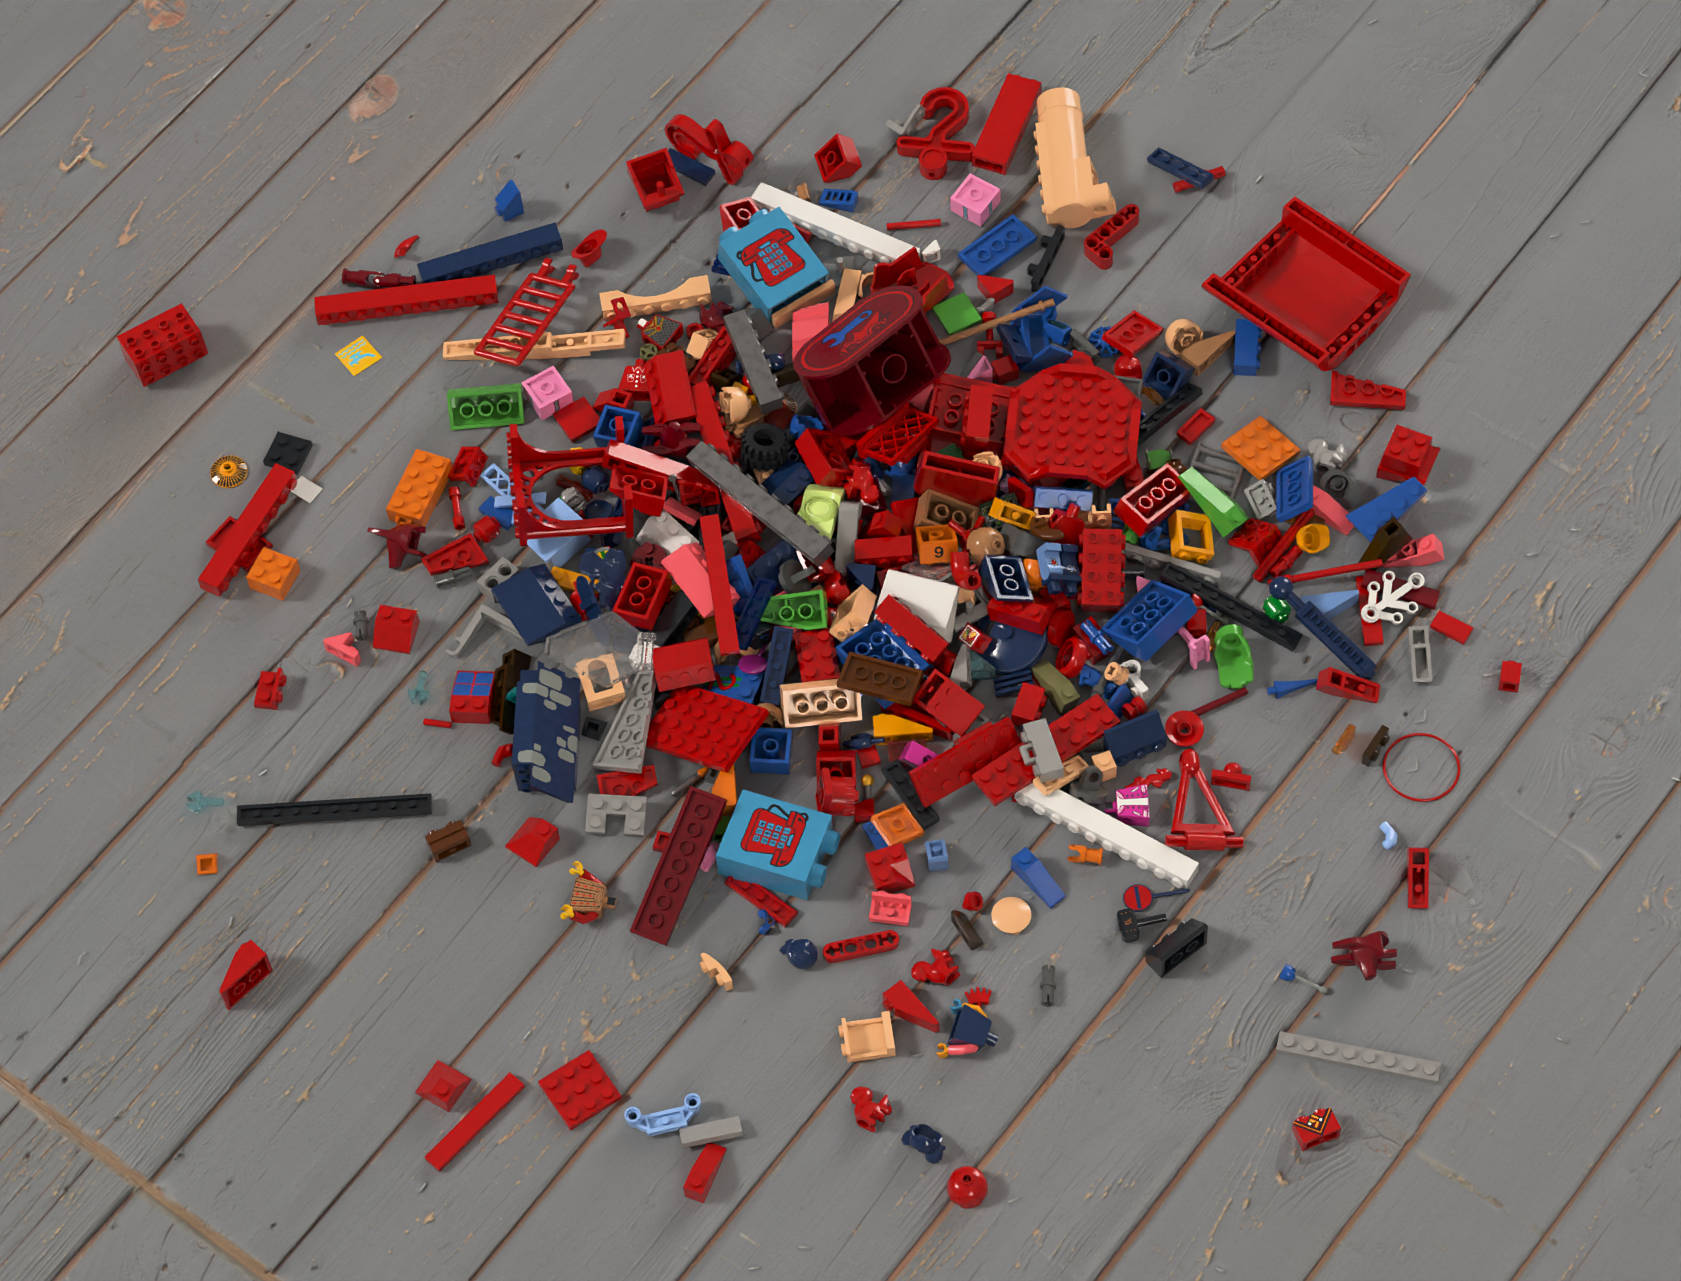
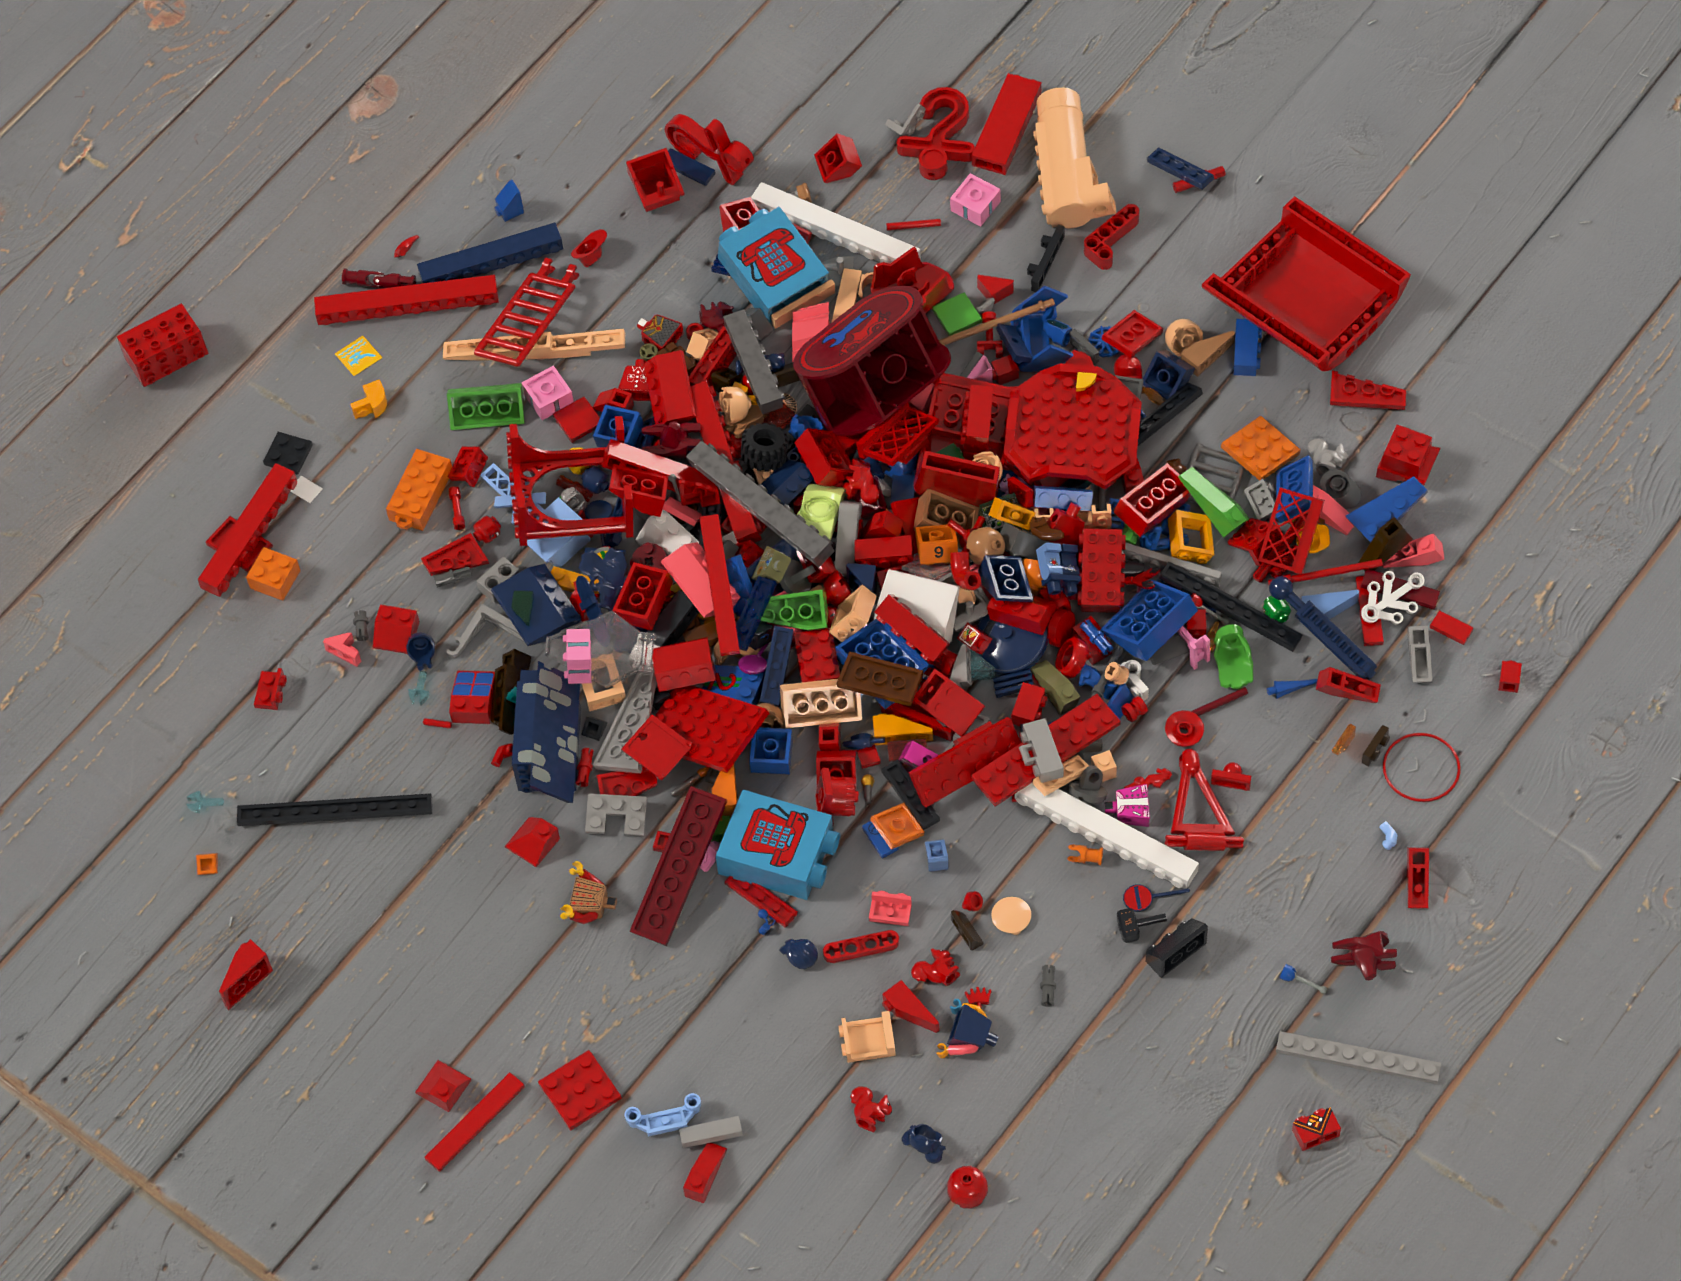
dish [210,455,248,488] -> none
dark red piece [367,523,428,569] -> none
reddish brown brick [425,820,472,862] -> none
blue tile [478,496,513,531] -> none
light nougat arch [599,275,712,321] -> none
red bracket [603,297,631,339] -> none
light nougat slope [699,953,733,991] -> none
blue slope [819,189,859,213] -> none
red slope [855,798,875,822] -> none
red slope [864,842,915,894] -> none
white slope [920,240,941,263] -> none
blue plate [958,214,1037,276] -> none
blue slope [1011,847,1065,909] -> none
dark blue slope [1103,709,1167,767] -> none
bright green piece [1145,448,1173,471] -> none
red tile [1176,408,1215,446] -> none
none -> light orange brick [350,379,387,419]
none -> dark blue piece [406,632,435,671]
none -> clear green tile [511,591,534,626]
none -> bright pink container [563,629,592,684]
none -> red pin [576,748,594,787]
none -> red container [621,714,694,781]
none -> olive torso [752,546,791,587]
none -> yellow tile [1076,372,1097,391]
none -> red piece [1125,567,1161,589]
none -> red fence [1258,487,1325,574]

